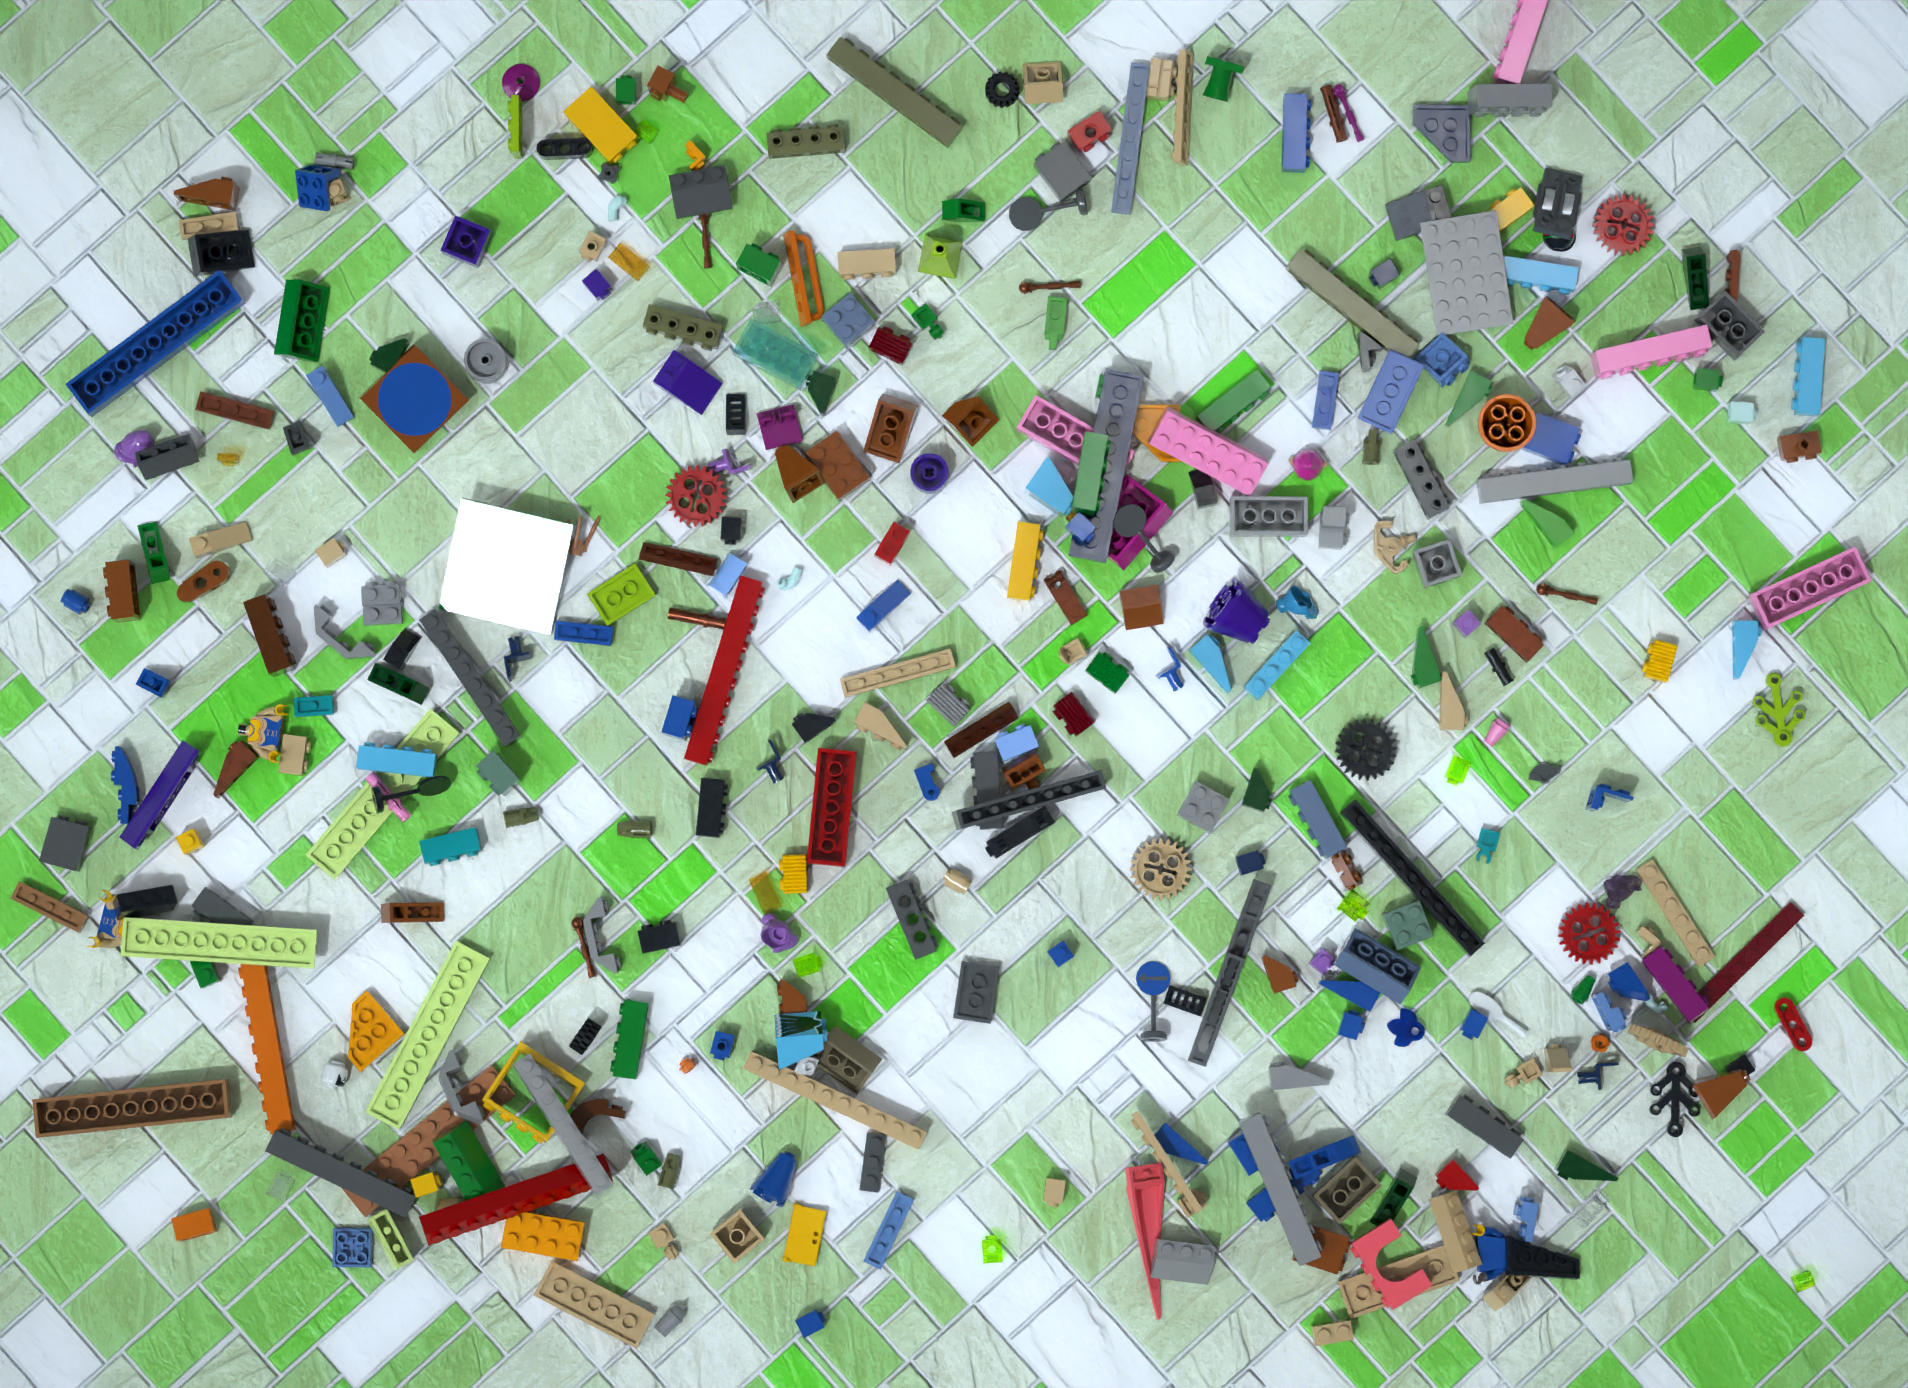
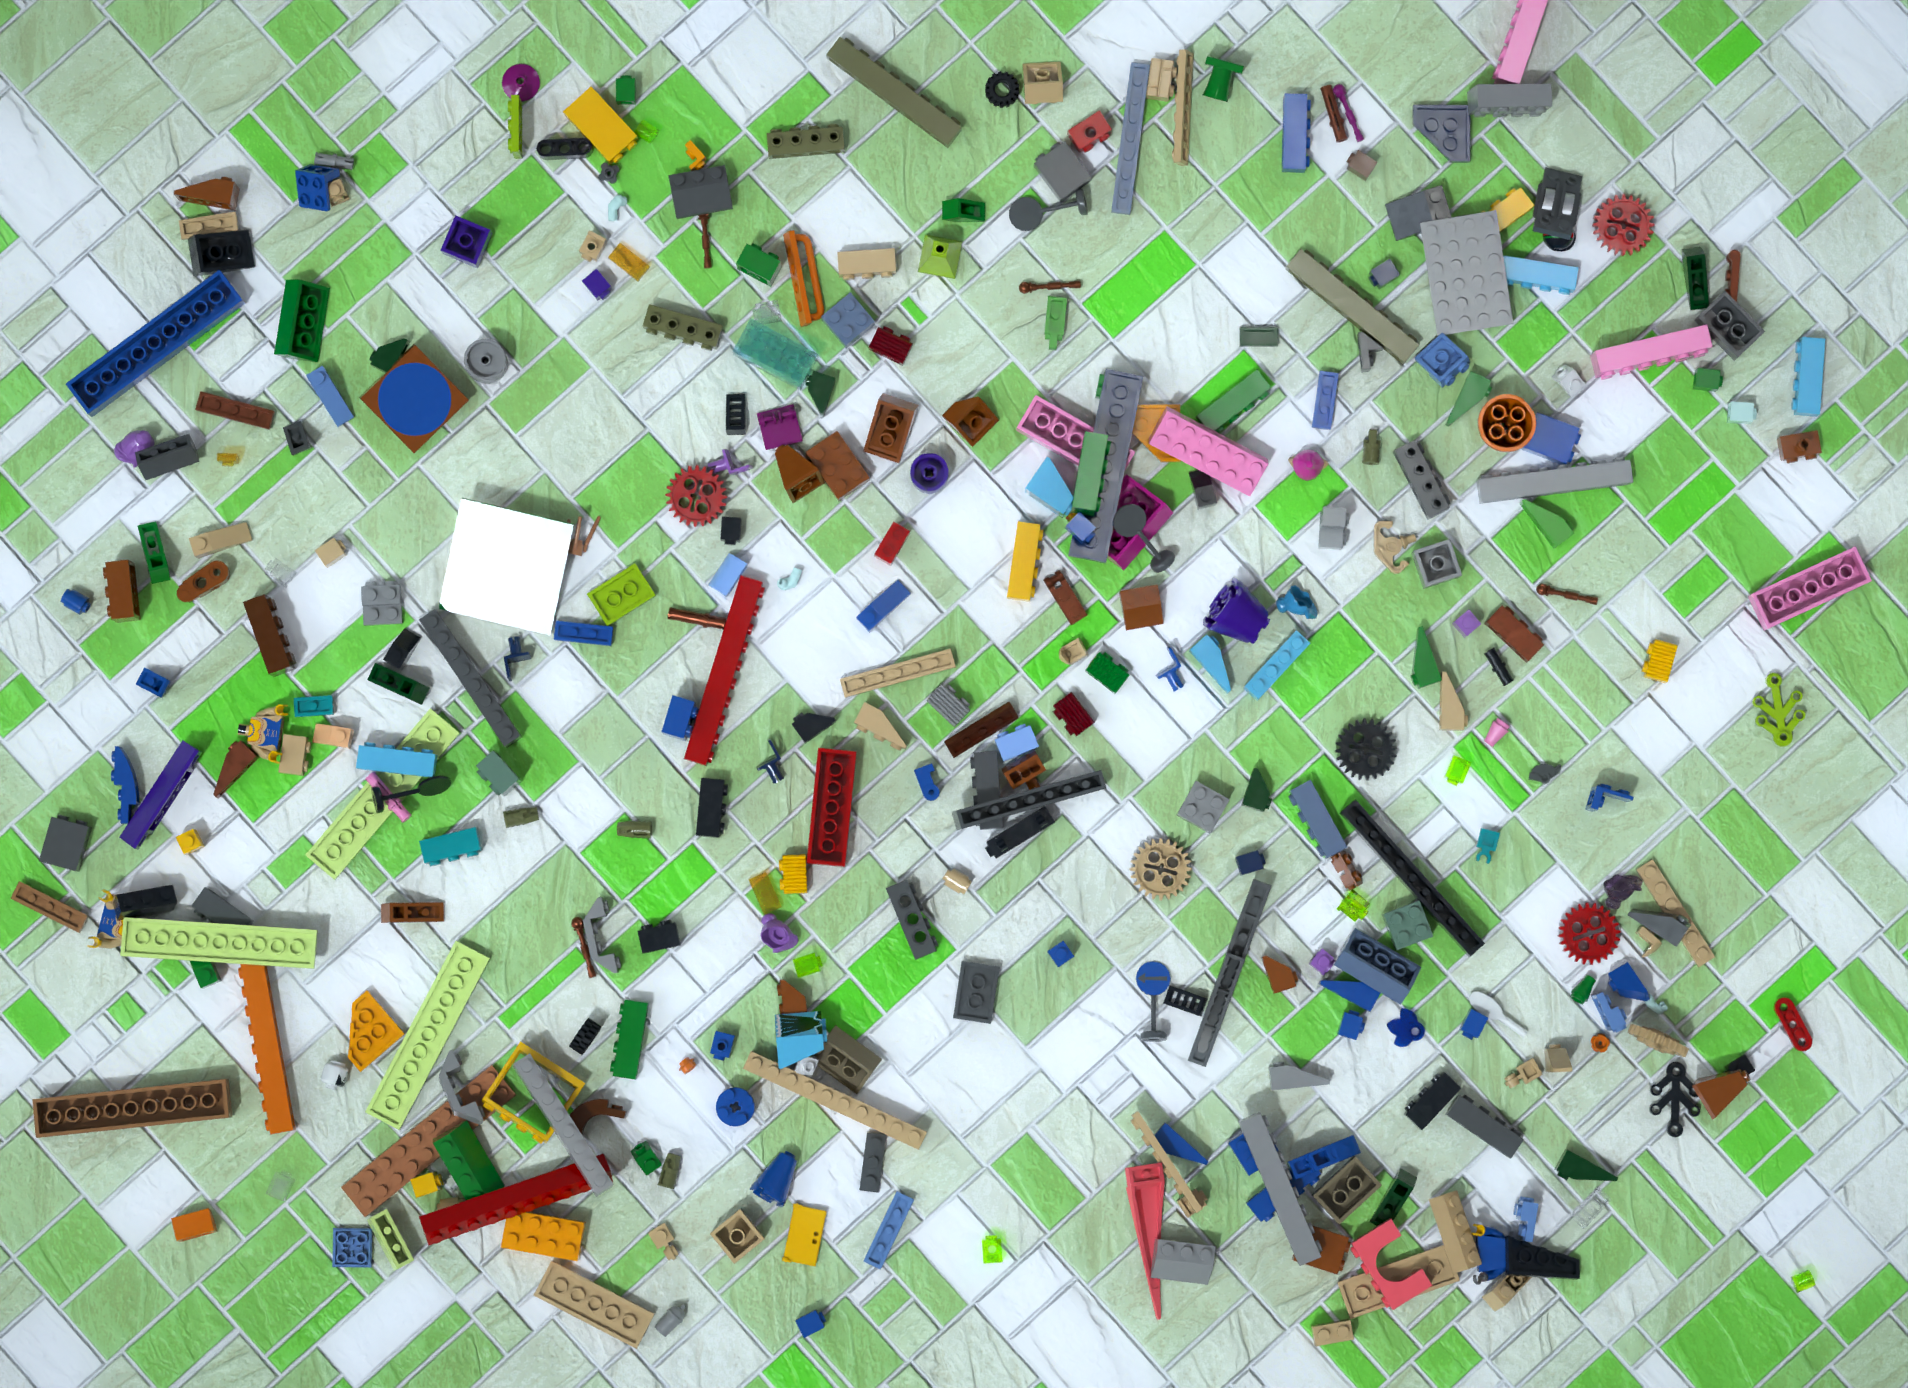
dark grey brick [265,1128,416,1218] -> none
light grey slope [314,604,377,660] -> none
copper plate [639,542,718,576] -> none
dark orange brick [647,65,689,104] -> none
dark purple slope [653,350,723,415] -> none
green plate [911,303,944,340] -> none
tan brick [1043,1178,1066,1207] -> none
light grey brick [1230,496,1308,537] -> none
tile [1358,349,1425,434] -> none
red slope [1435,1159,1479,1191] -> none
dark orange slope [1524,296,1576,350] -> none
dark blue bracket [1577,1062,1619,1090] -> none
magenta brick [1642,947,1709,1024] -> none
dark red plate [1693,902,1804,1023] -> none
medium azure slope [1732,621,1761,680] -> none
none -> light nougat slope [312,724,354,749]
none -> blue brick [716,1087,755,1127]
none -> tile [1239,327,1278,347]
none -> brick [1346,150,1377,181]
none -> black brick [1404,1072,1461,1130]
none -> dark grey slope [1628,909,1691,947]

